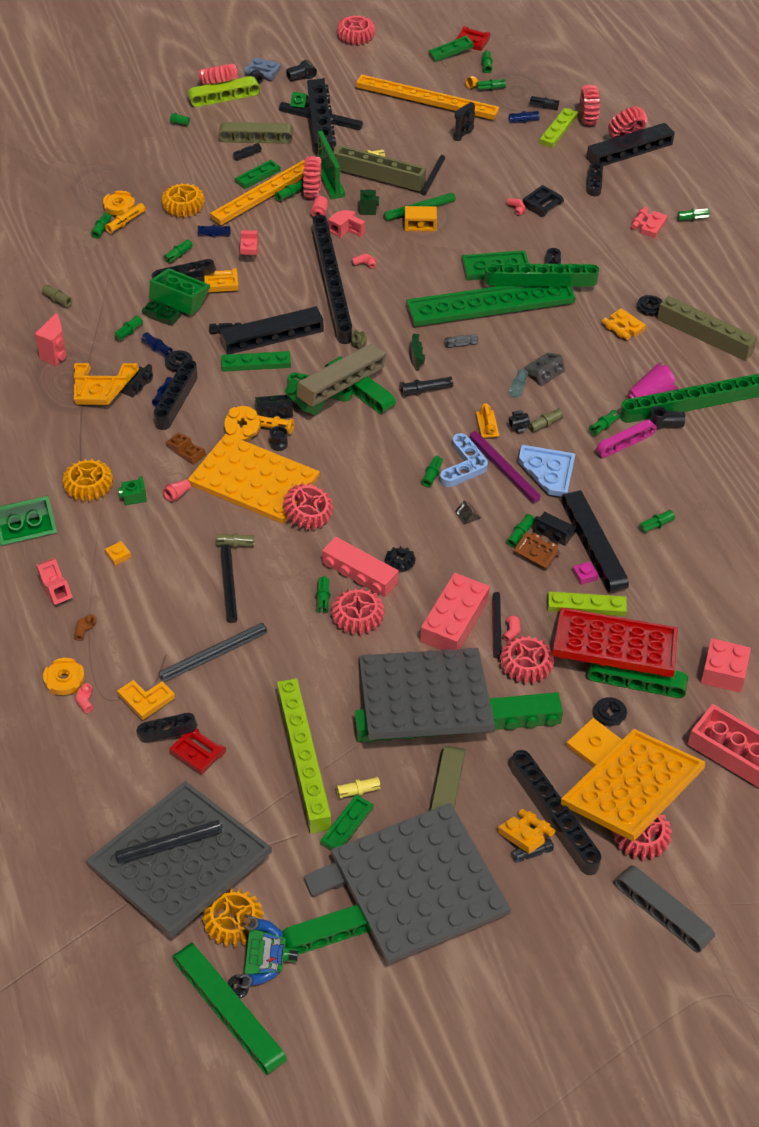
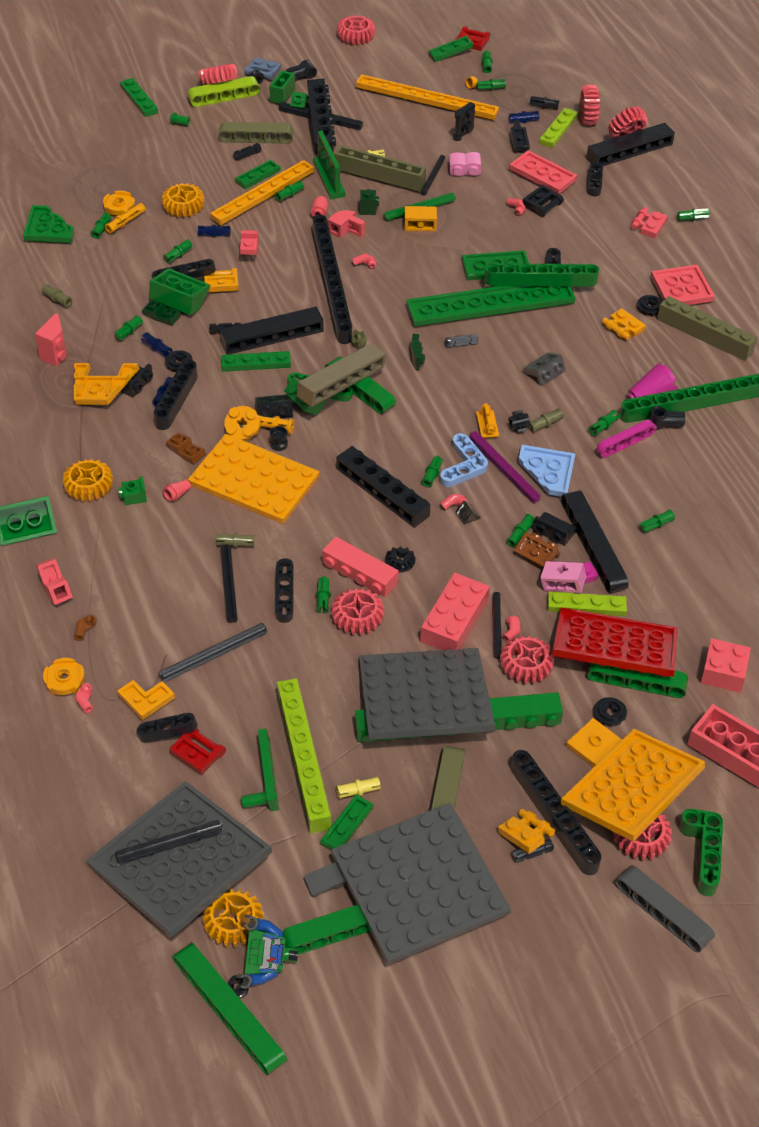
light orange plate [105,541,131,566] -> none
coral gear [283,482,333,531] -> none
coral gear [303,156,322,199] -> none
black pin [399,376,453,397] -> none
clear light blue pin [509,369,528,397] -> none
none -> green plate [23,205,75,243]
none -> green plate [120,78,159,117]
none -> green piece [241,728,279,812]
none -> green brick [269,70,296,104]
none -> black beam [276,558,294,623]
none -> black brick [336,446,431,528]
none -> coral arm [440,493,468,510]
none -> bright pink brick [449,152,481,176]
none -> coral plate [509,150,578,194]
none -> black hinge [510,120,530,152]
none -> bright pink brick [540,561,586,593]
none -> coral plate [651,264,715,305]
none -> green beam [679,809,723,897]

